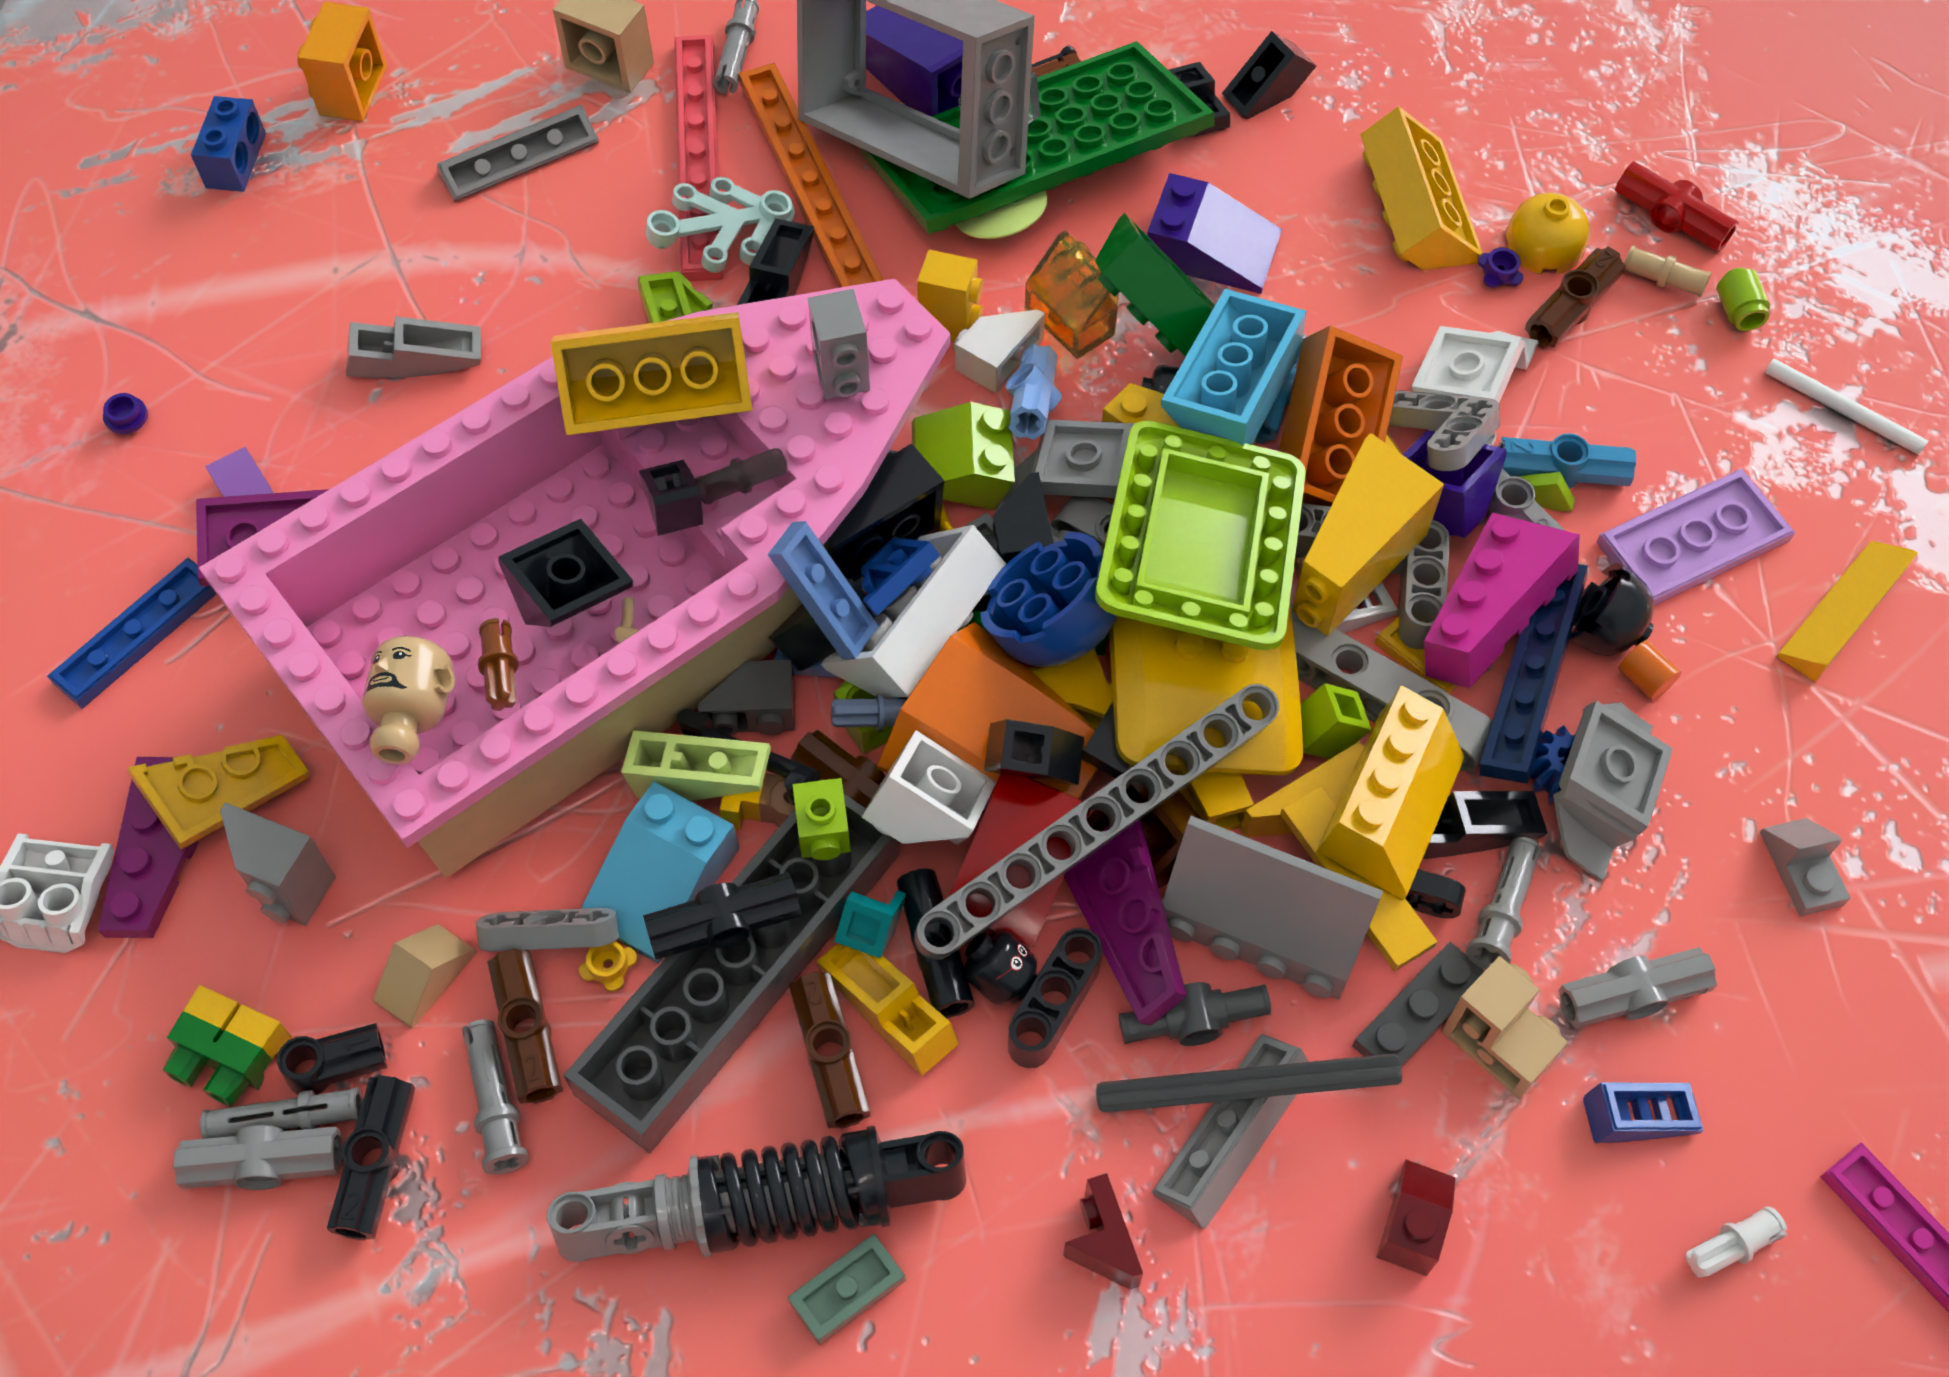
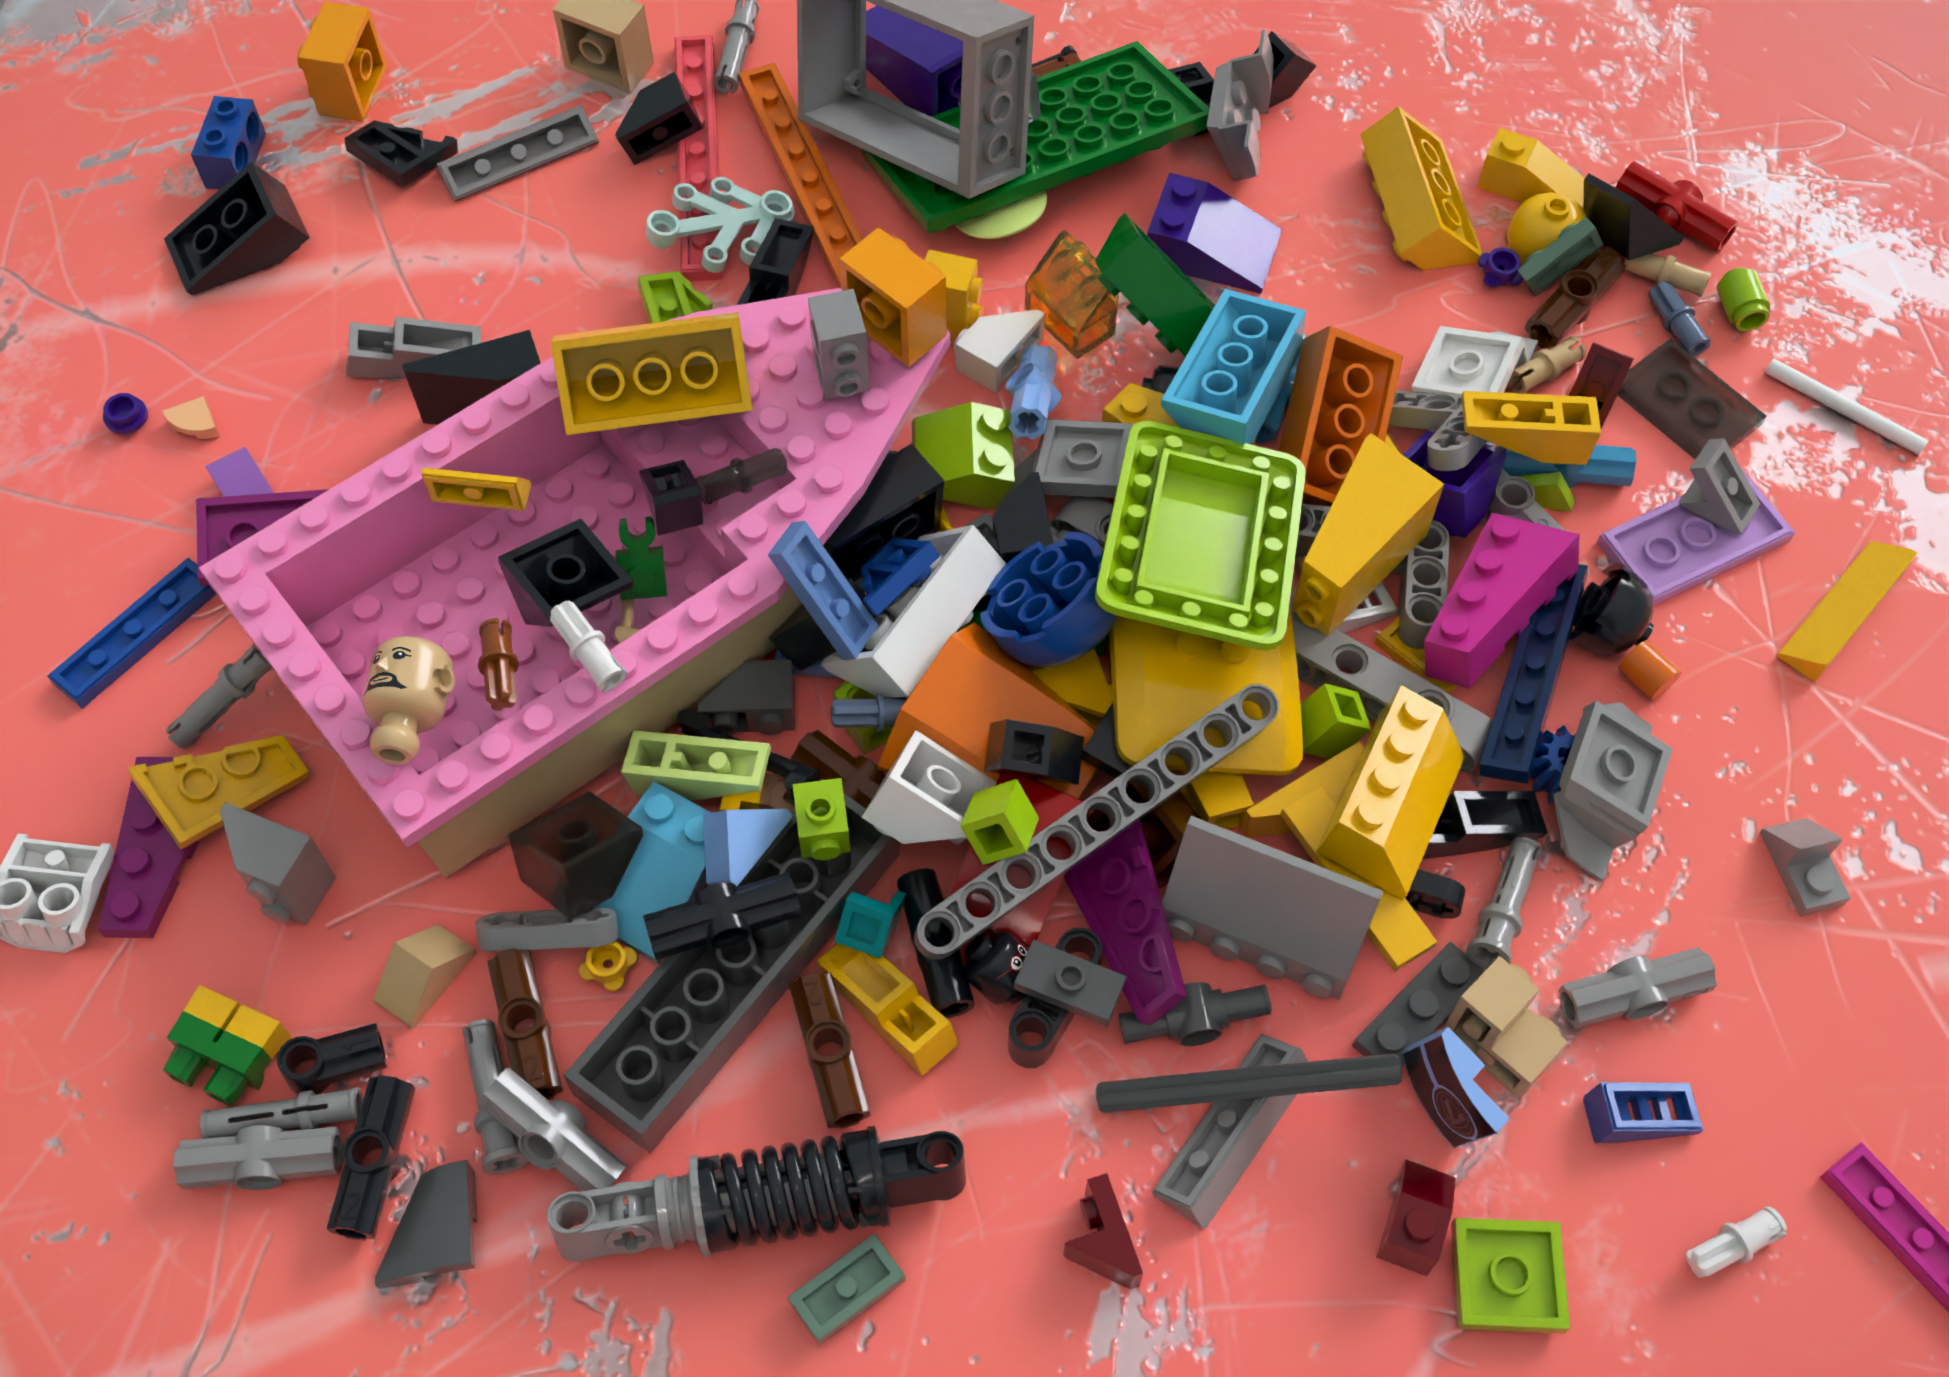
none -> light nougat tile [162,396,220,439]
none -> black slope [164,162,310,295]
none -> light grey pin [166,643,272,749]
none -> black wing [344,120,458,187]
none -> dark grey slope [375,1160,477,1289]
none -> black slope [402,330,541,425]
none -> yellow slope [421,468,531,511]
none -> light grey piece [477,1067,627,1191]
none -> clear smoke slope [508,791,644,920]
none -> white axle [550,600,627,692]
none -> black slope [615,72,703,165]
none -> green plate [616,516,667,600]
none -> light blue slope [703,809,794,886]
none -> light orange brick [839,227,947,367]
none -> lime brick [960,779,1039,865]
none -> dark grey plate [1014,939,1127,1026]
none -> light grey piece [1207,29,1274,181]
none -> slope [1402,1027,1510,1148]
none -> lime plate [1451,1218,1570,1334]
none -> yellow slope [1461,391,1601,465]
none -> yellow slope [1477,128,1585,208]
none -> tan pin [1507,336,1586,394]
none -> sand green plate [1517,217,1604,297]
none -> dark red slope [1569,342,1634,429]
none -> black slope [1583,173,1685,260]
none -> clear smoke tile [1618,338,1767,460]
none -> sand blue axle [1649,281,1711,357]
none -> light grey slope [1679,438,1761,534]

